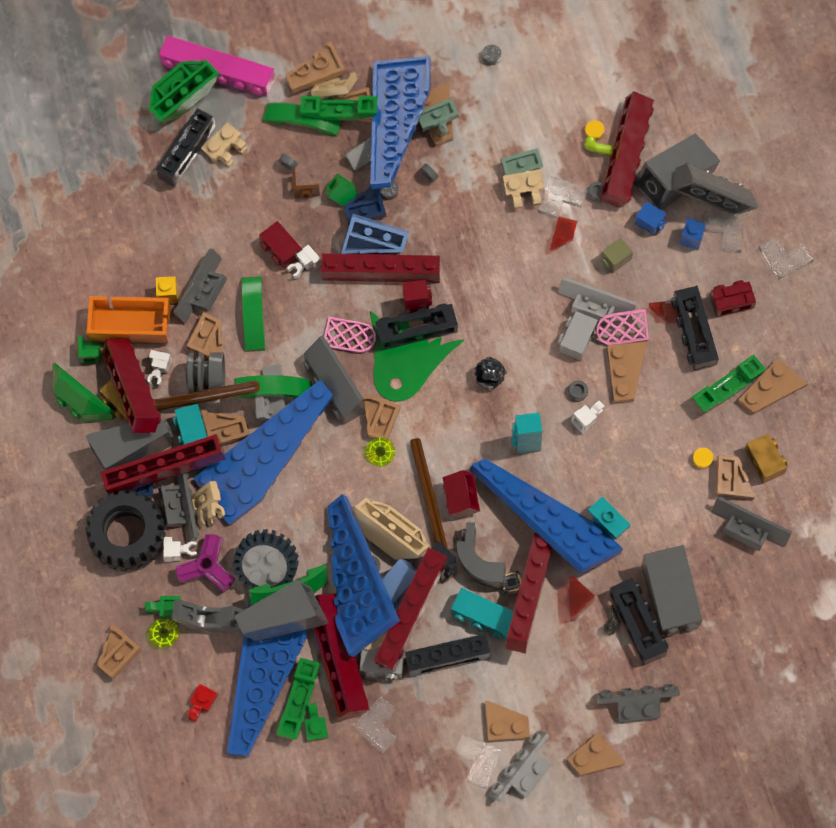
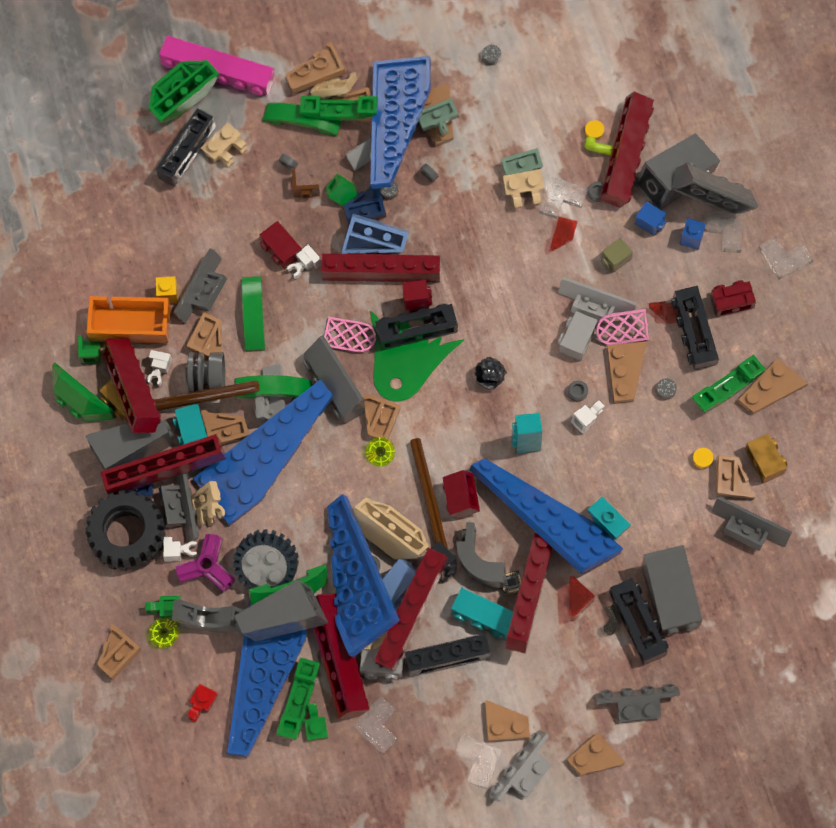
none -> dark grey tile [656,378,677,399]

